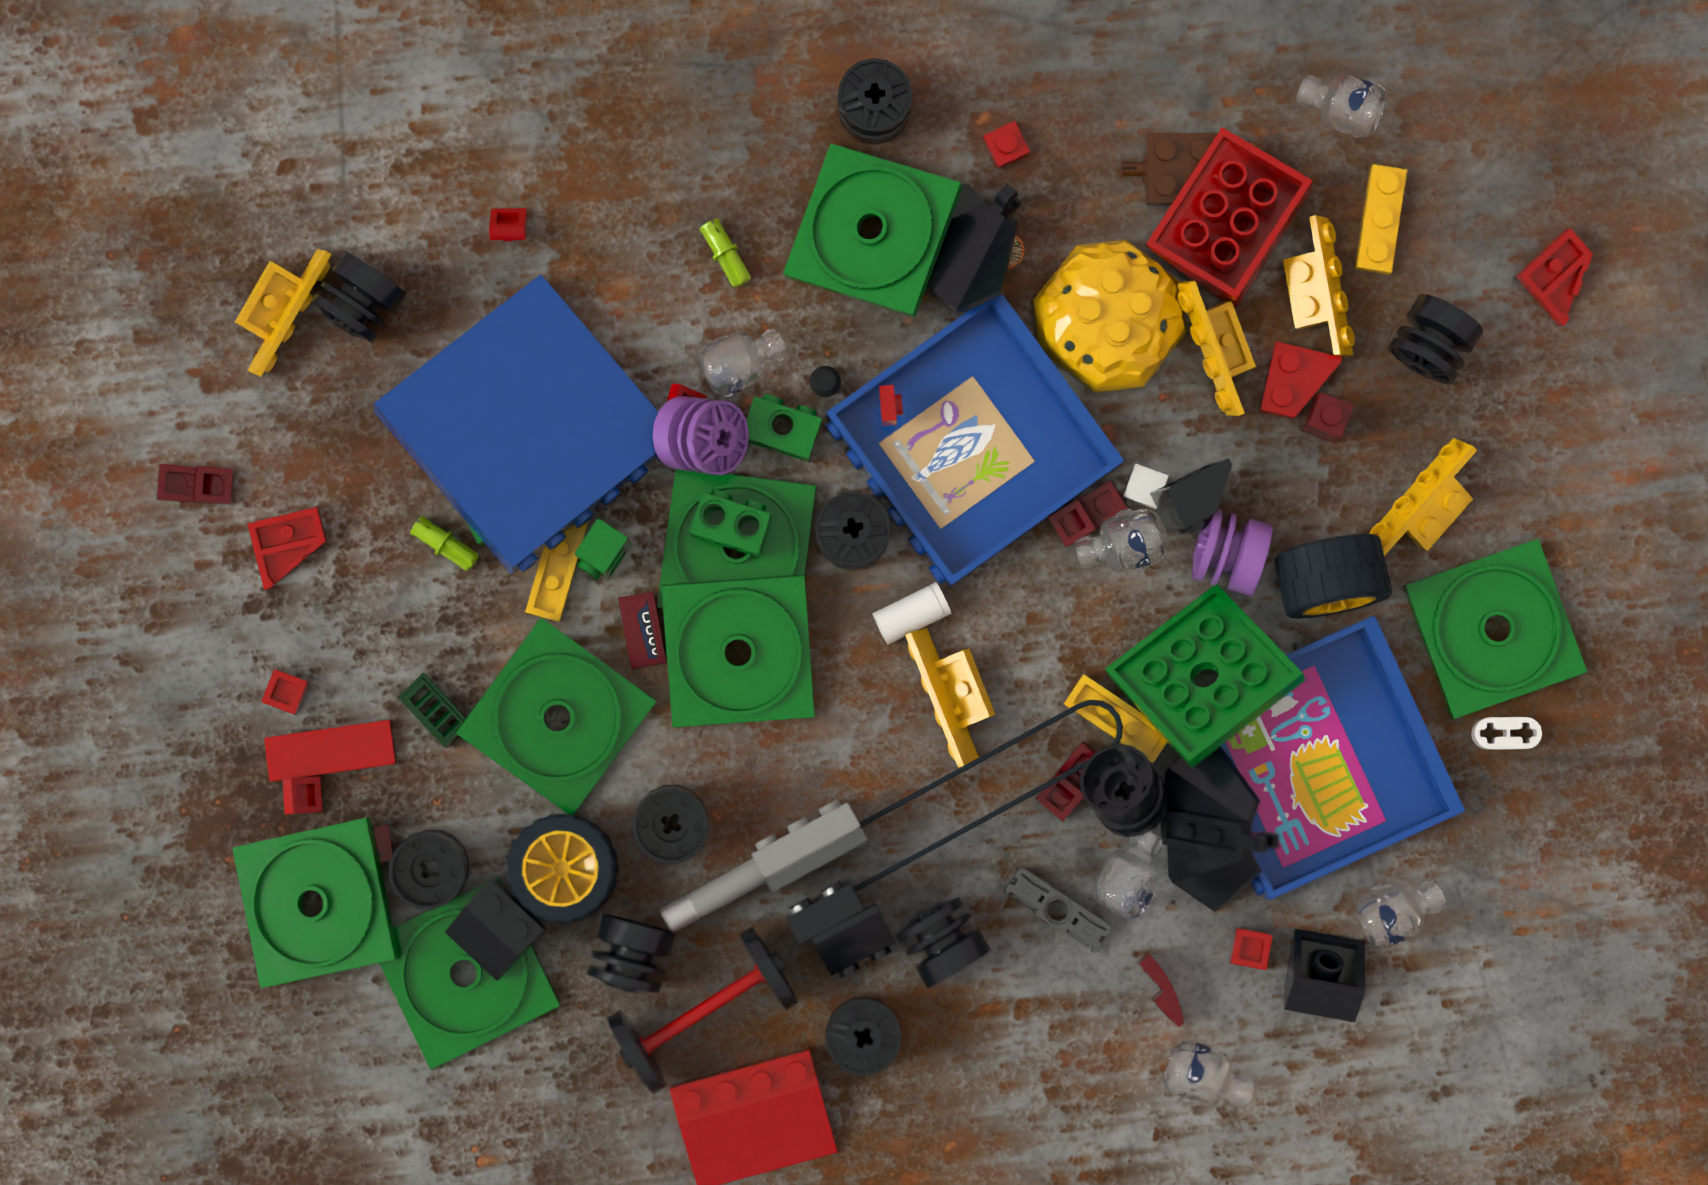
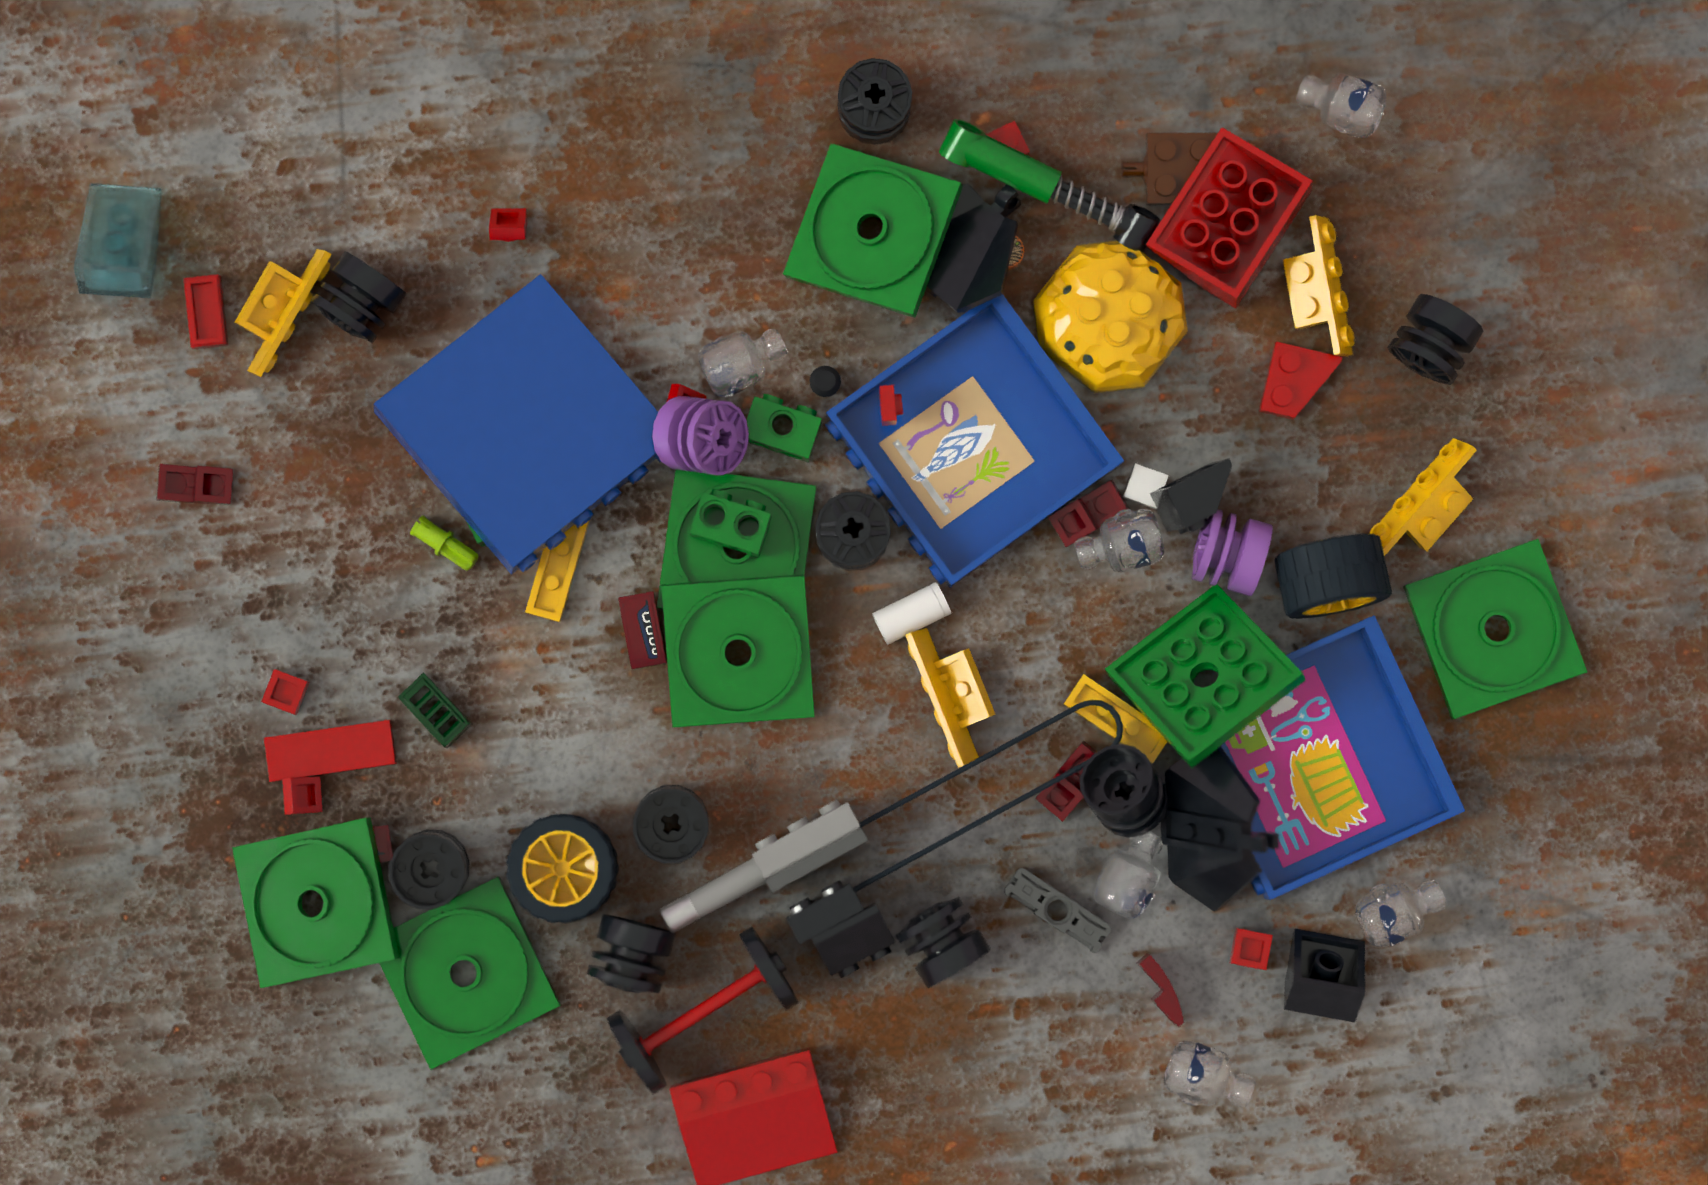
red wing [247,506,327,590] -> none
black slope [445,879,547,981] -> none
green piece [455,617,656,815] -> none
green brick [574,518,632,580] -> none
lime axle [699,218,750,287] -> none
black wheel [826,996,902,1076] -> none
yellow bracket [1177,281,1256,416] -> none
dark red brick [1302,393,1354,443] -> none
yellow plate [1355,164,1407,275] -> none
white beam [1471,717,1542,750] -> none
red wing [1515,228,1593,326] -> none
none -> clear light blue slope [74,183,162,299]
none -> red tile [183,274,228,349]
none -> piece [939,119,1160,252]

